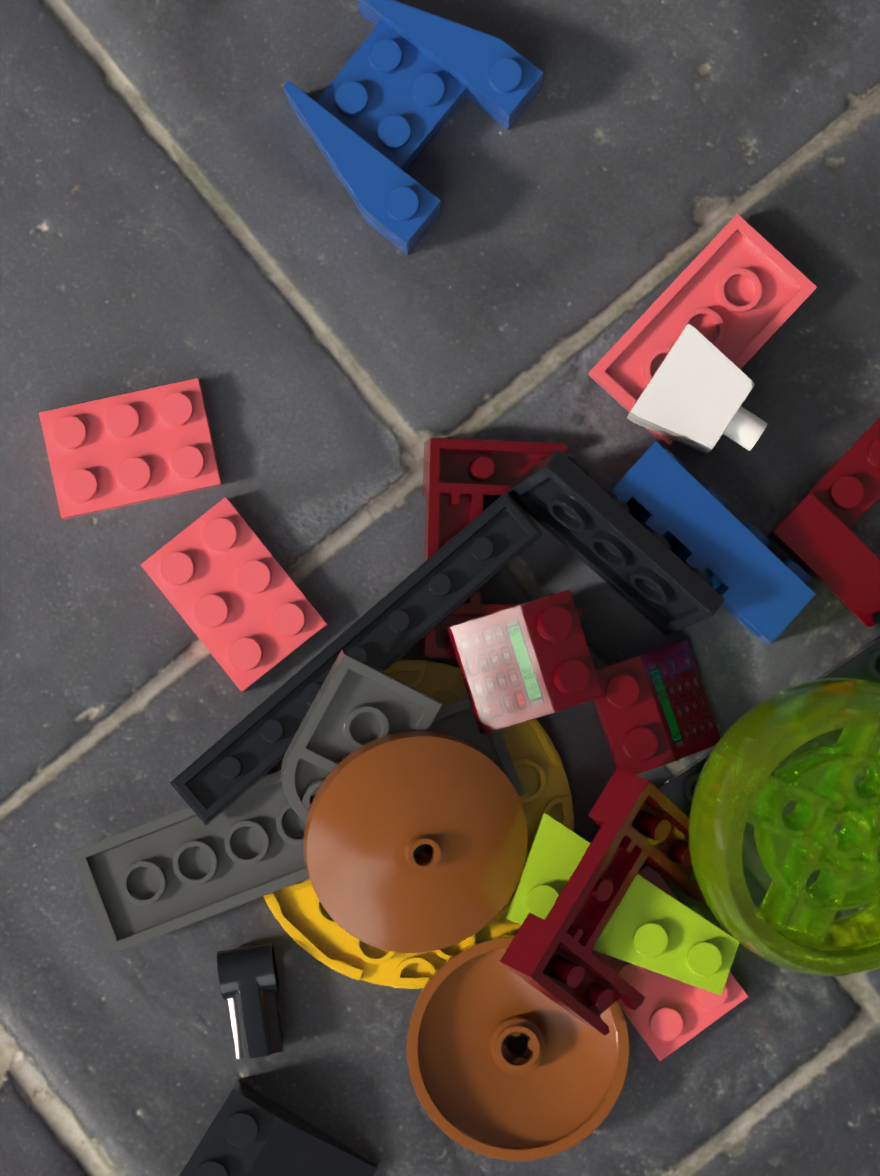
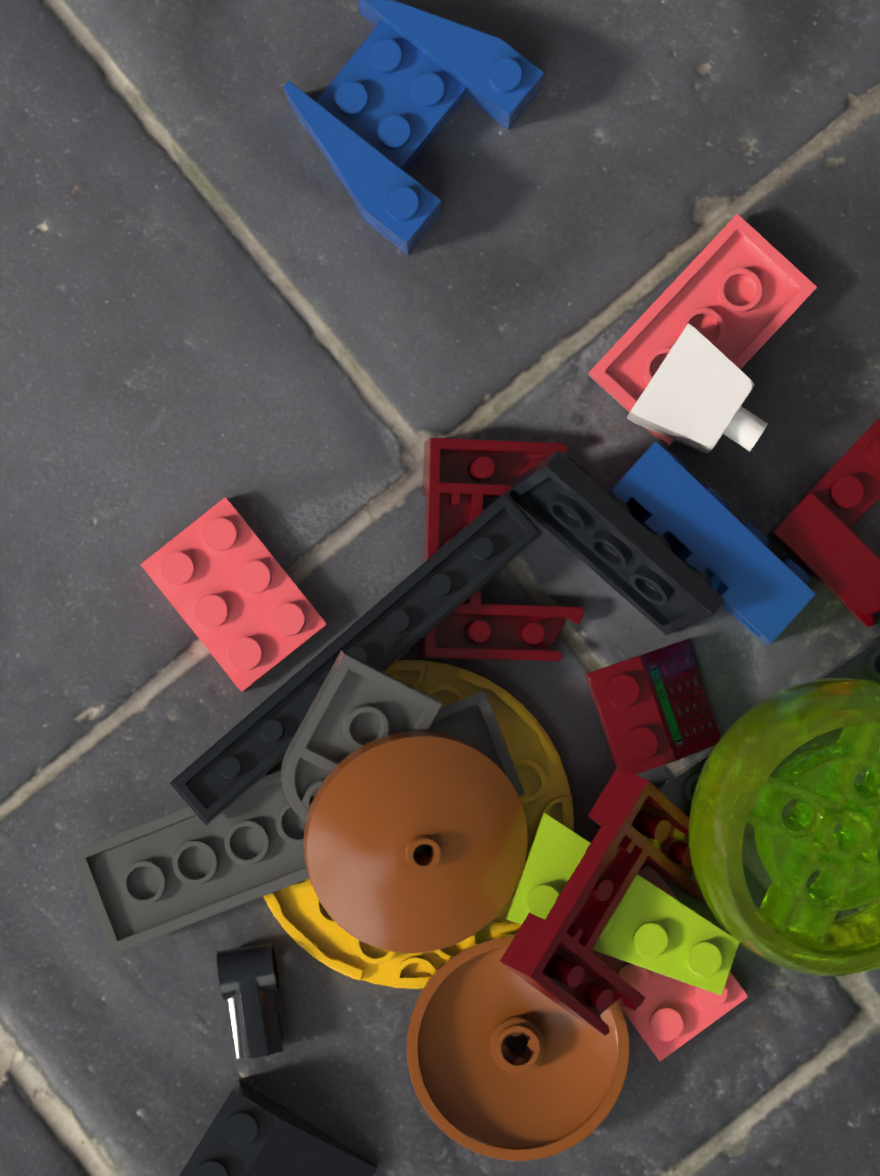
coral plate [39,378,223,520] -> none
dark red slope [447,589,603,734] -> none

